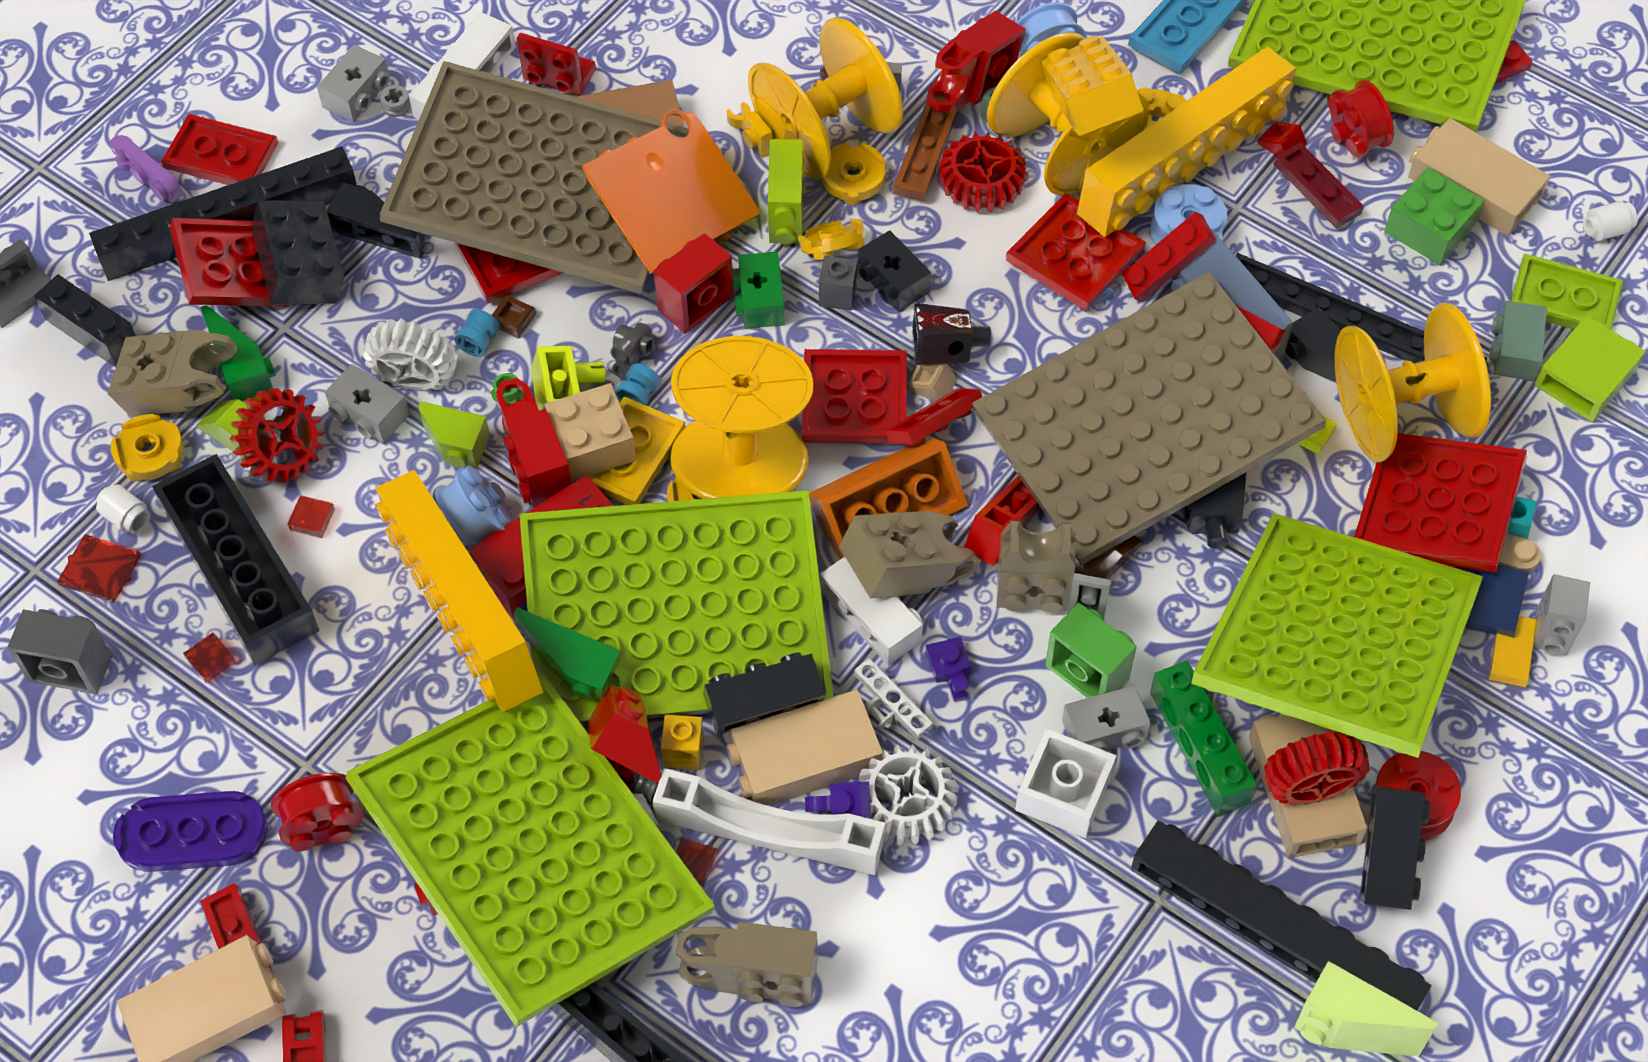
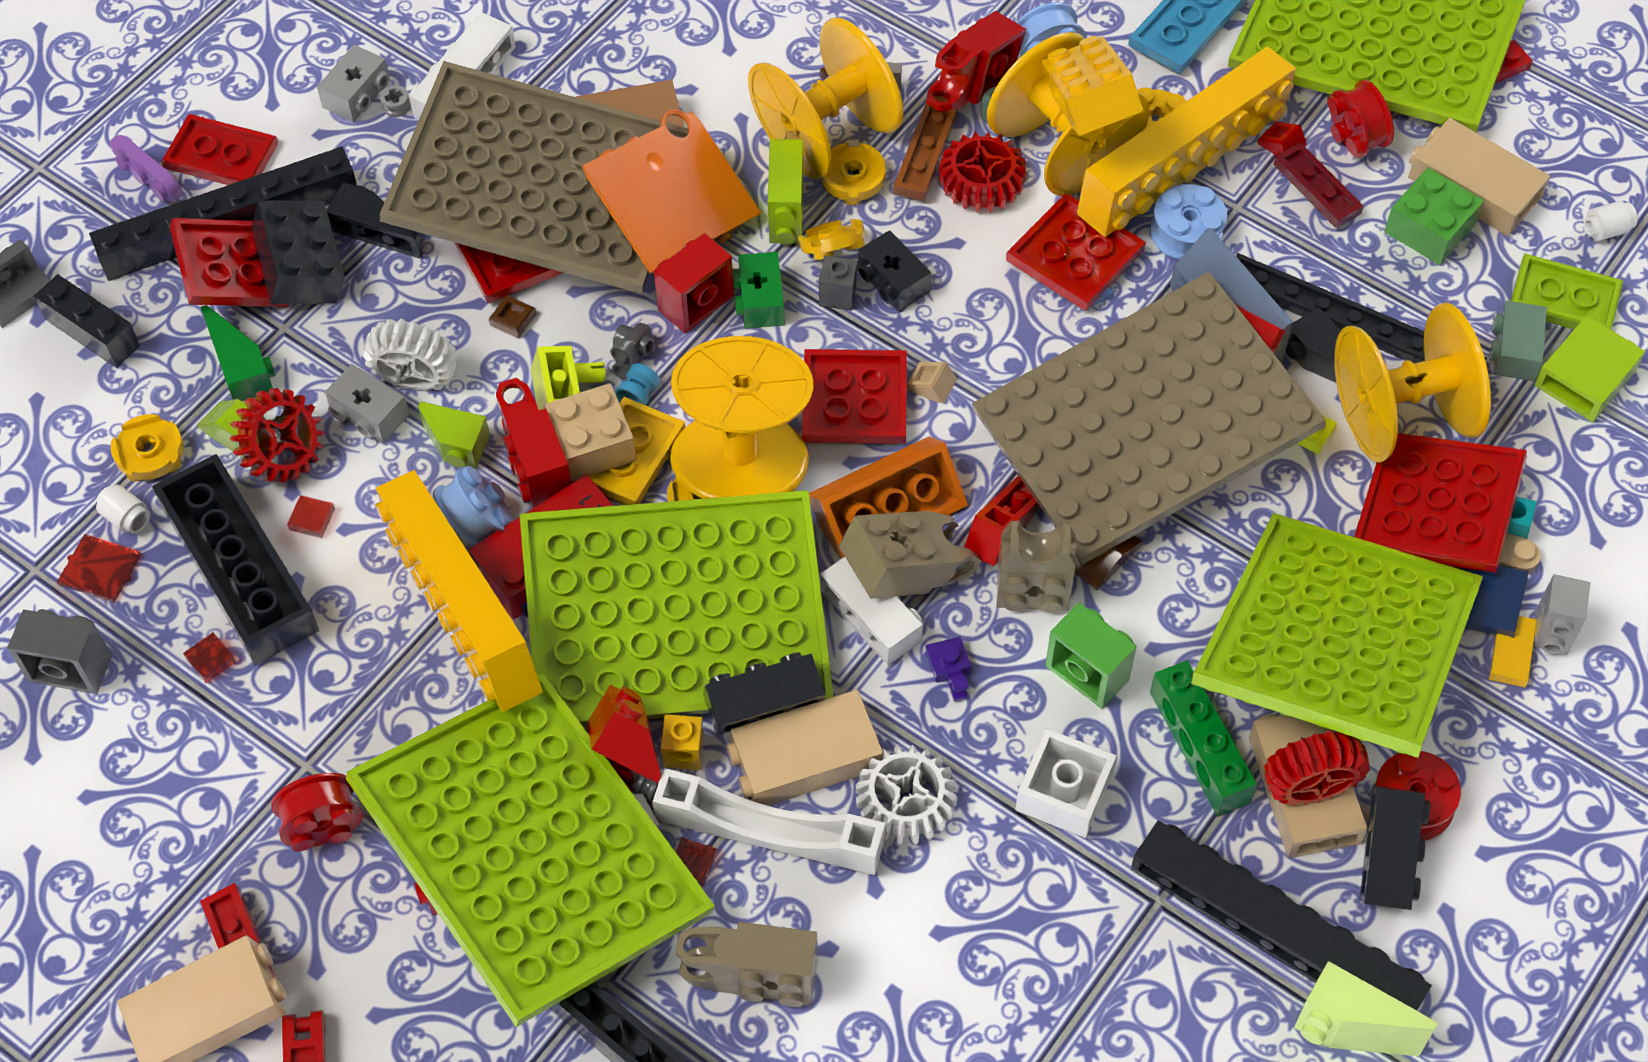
dark tan brick [107,329,238,417] -> none
dark purple tile [113,791,268,872] -> none
dark azure wheel [454,309,500,357] -> none
bright green plate [491,373,524,404] -> none
green slope [514,607,620,700] -> none
red bracket [517,33,596,96] -> none
yellow plate [726,102,772,157] -> none
dark purple plate [805,781,871,819] -> none
white piece [854,658,933,740] -> none
red plate [885,388,982,447] -> none
black torso [912,303,991,365] -> none
light grey brick [1062,685,1151,752] -> none
light grey slope [1067,573,1111,619] -> none
red plate [1122,211,1216,302] -> none
black torso [1181,472,1247,548] -> none

